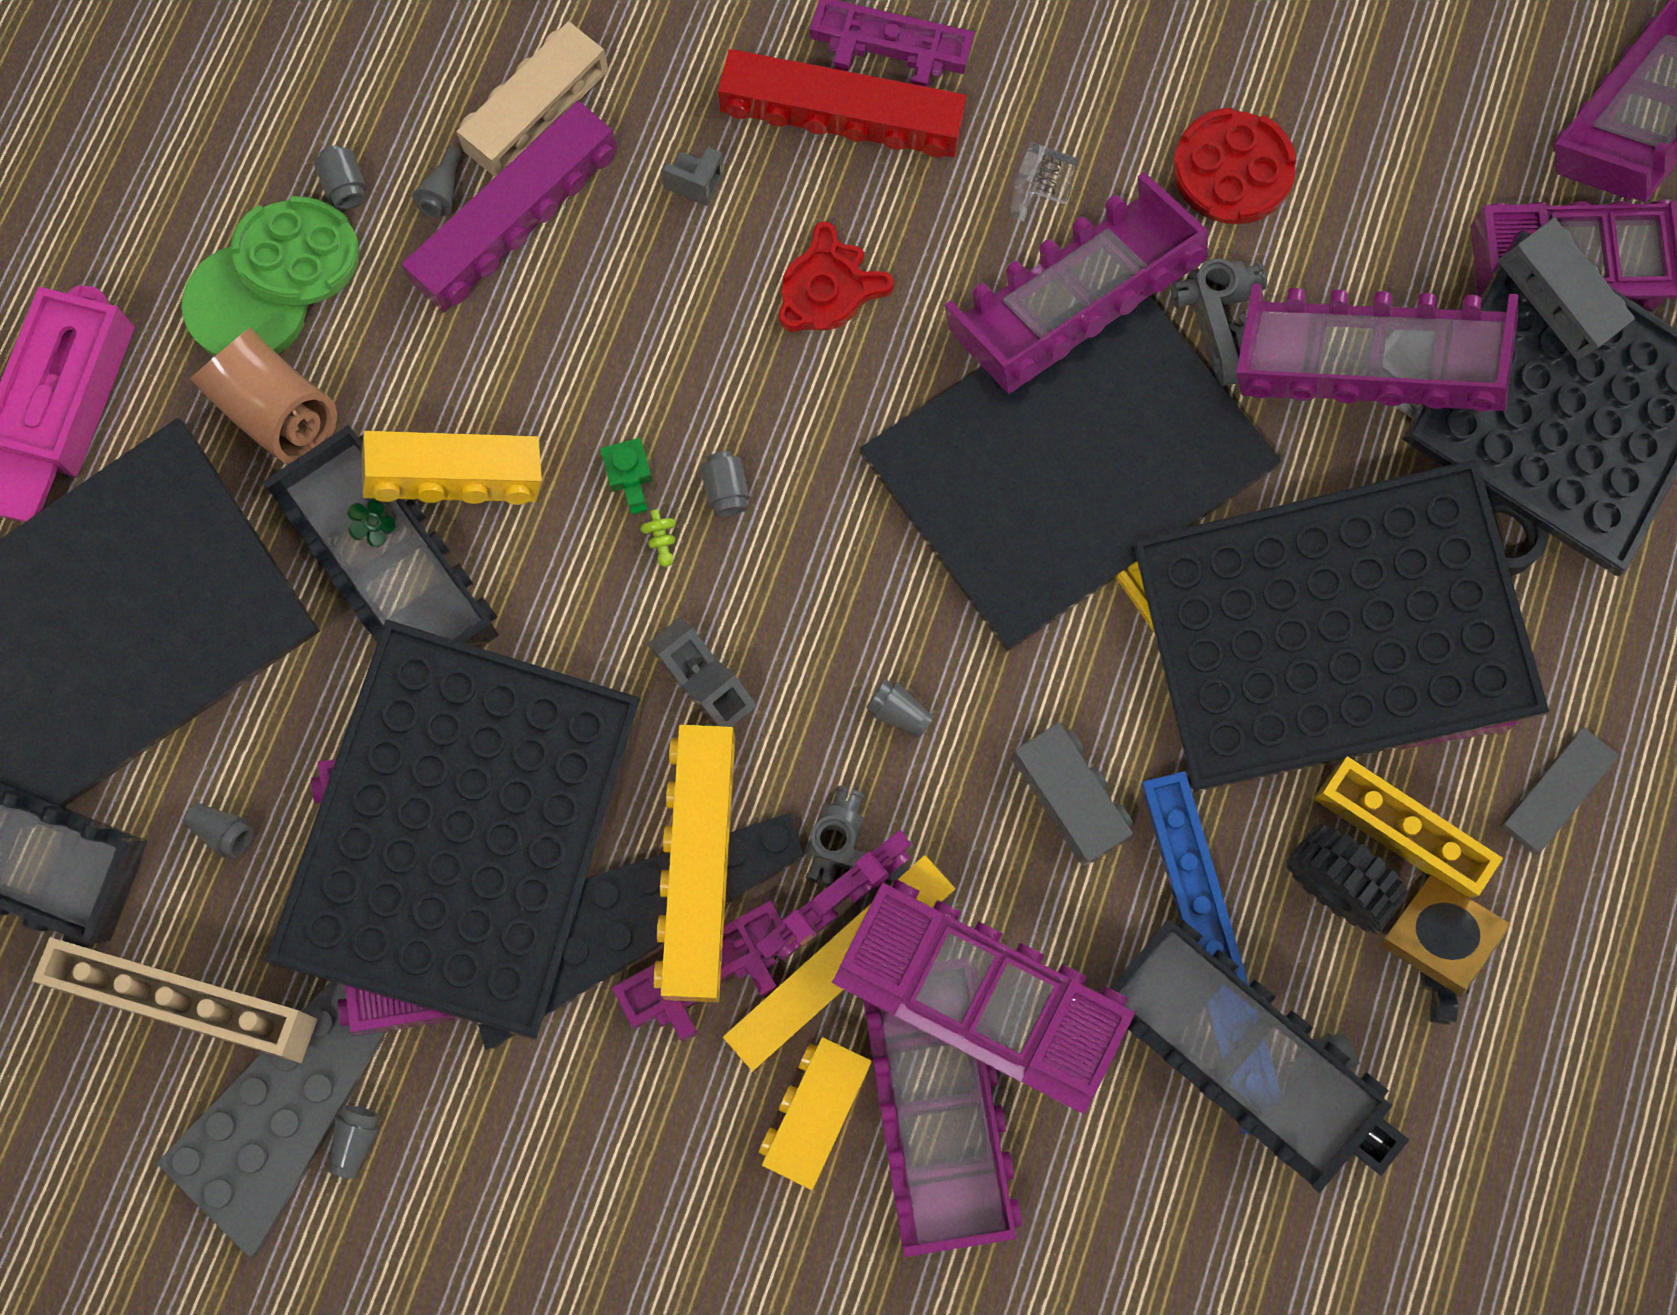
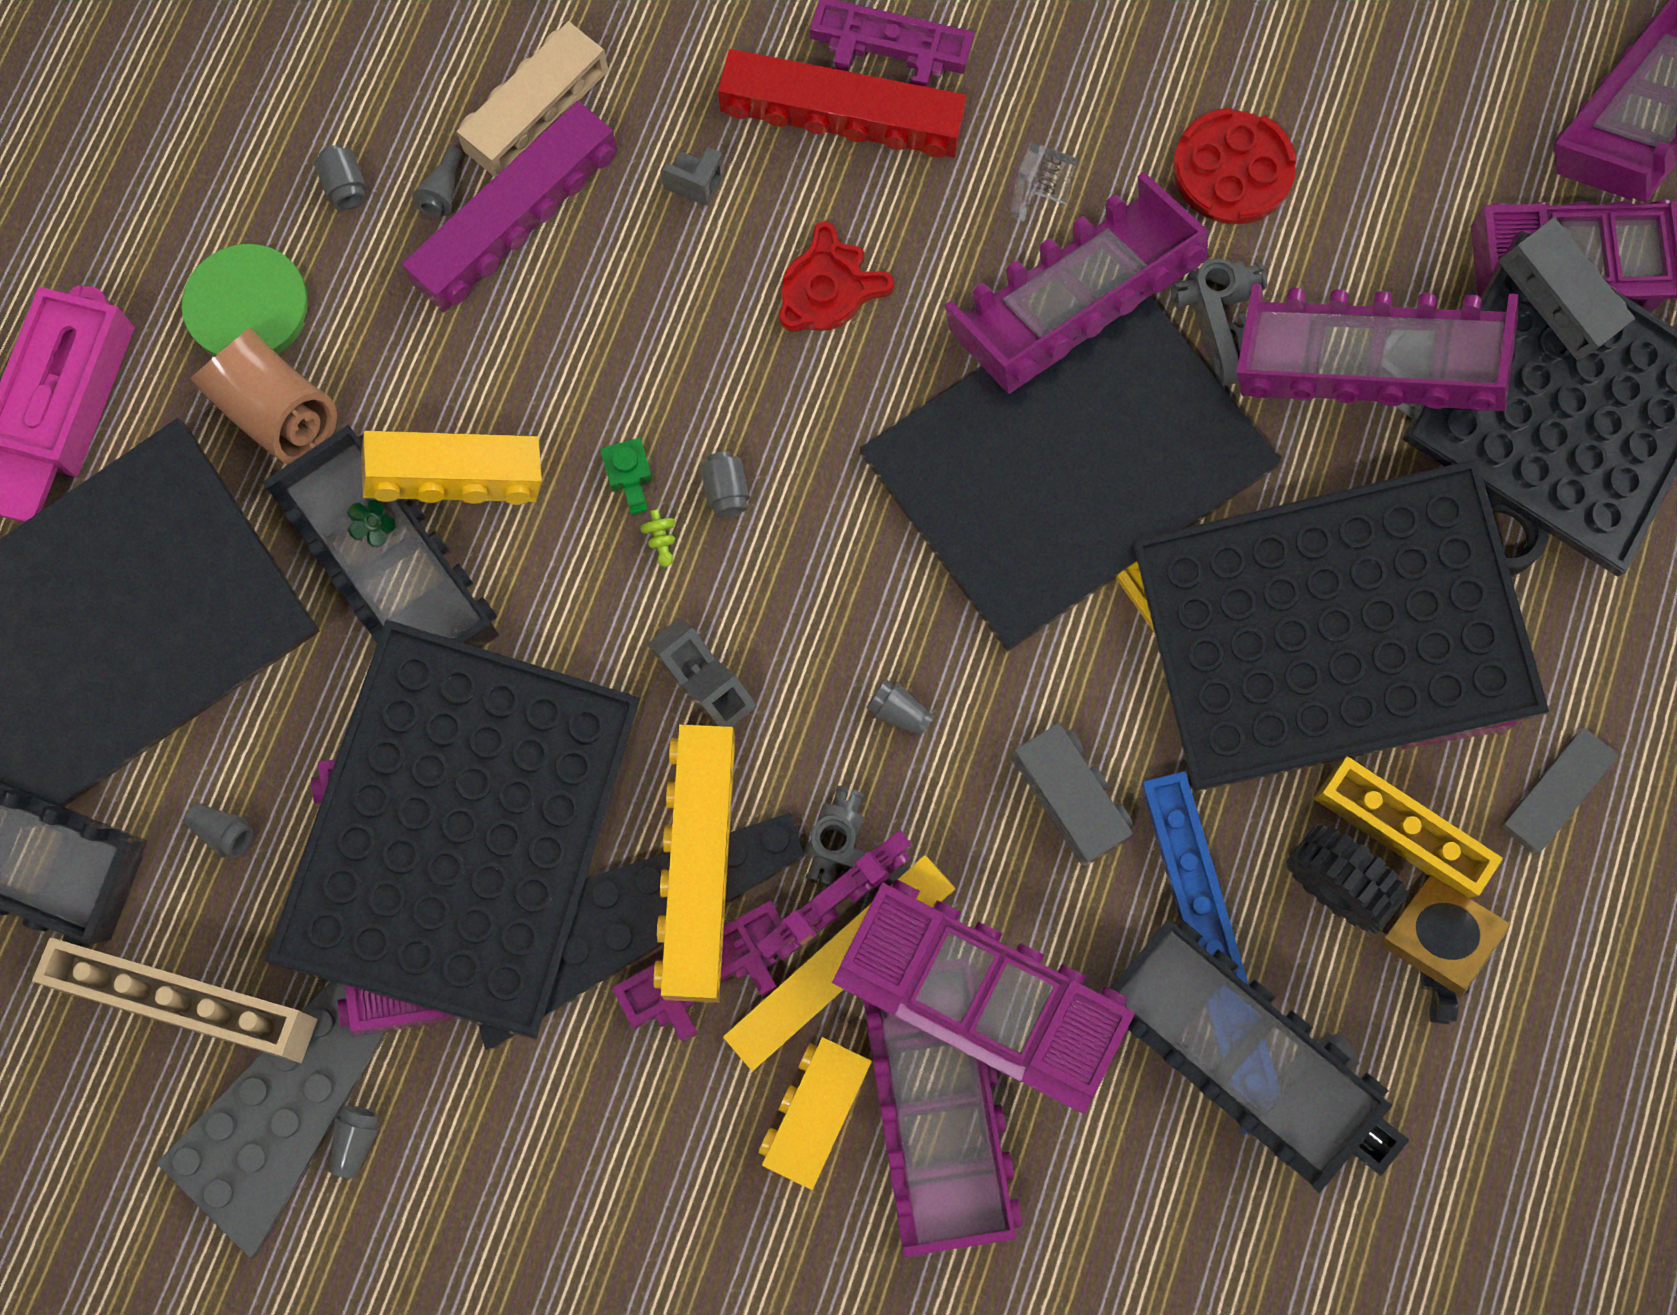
bright green tile [231,196,359,305] -> none

